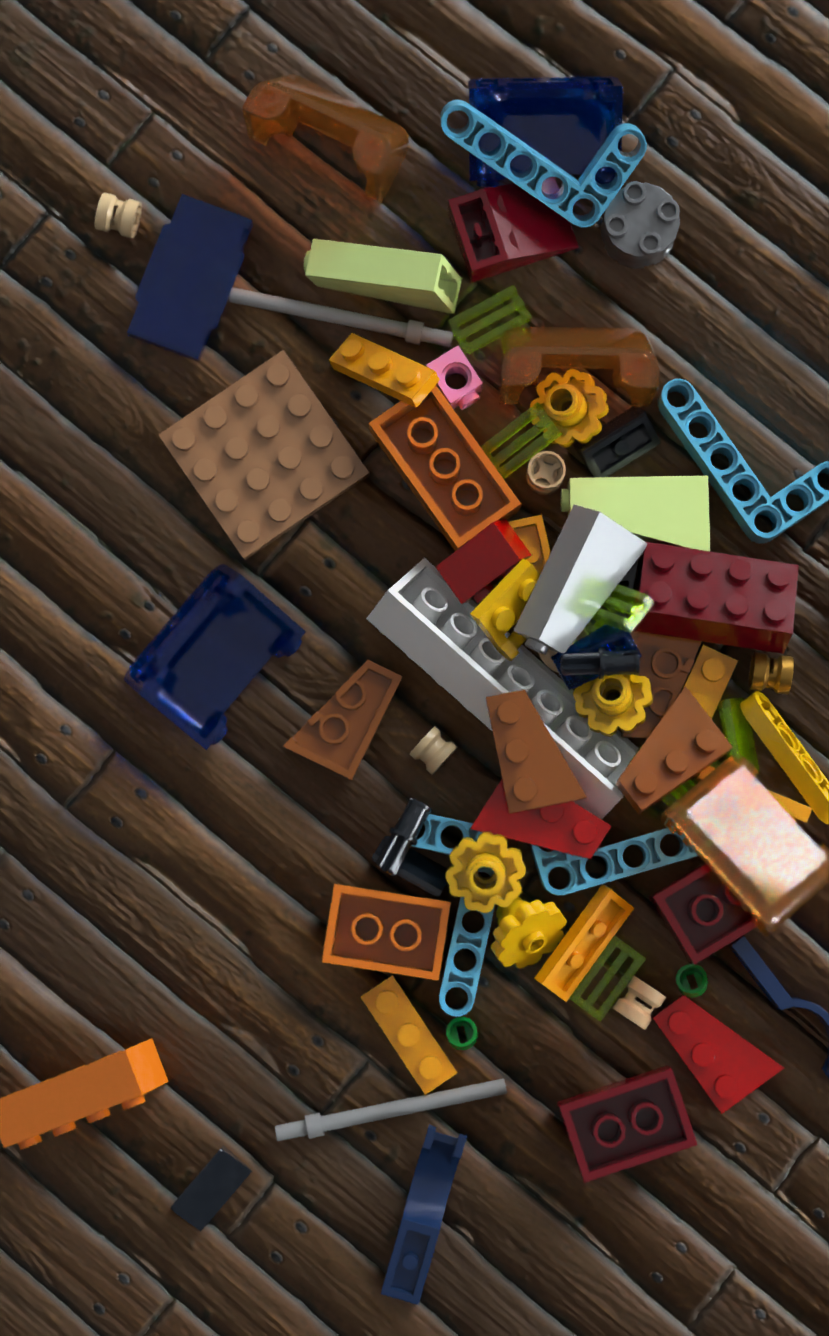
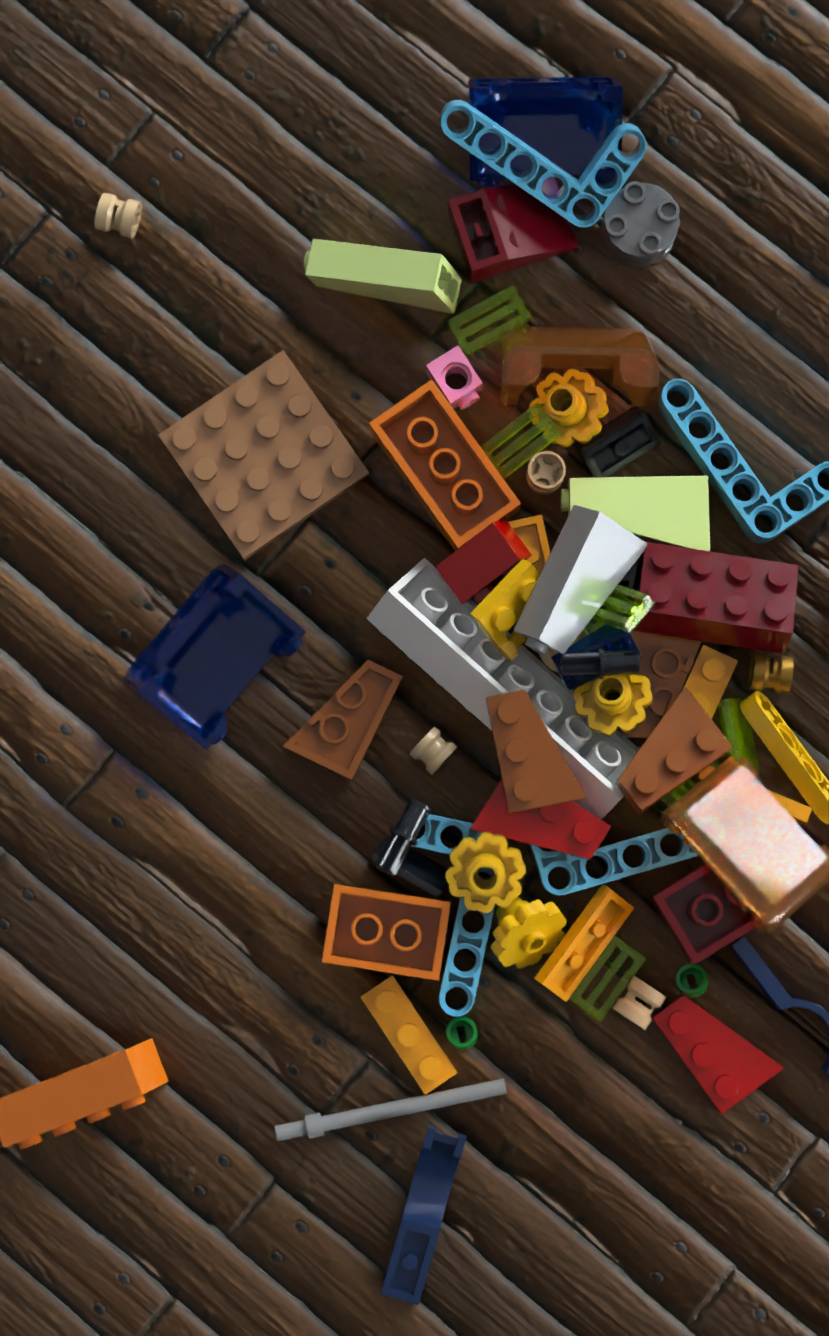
clear blue piece [127,194,253,362] -> none
black slope [170,1145,252,1231] -> none
light grey bar [229,287,453,347] -> none
clear orange windscreen [242,74,409,202] -> none
light orange plate [329,333,440,408] -> none
dark red brick [557,1065,698,1183] -> none

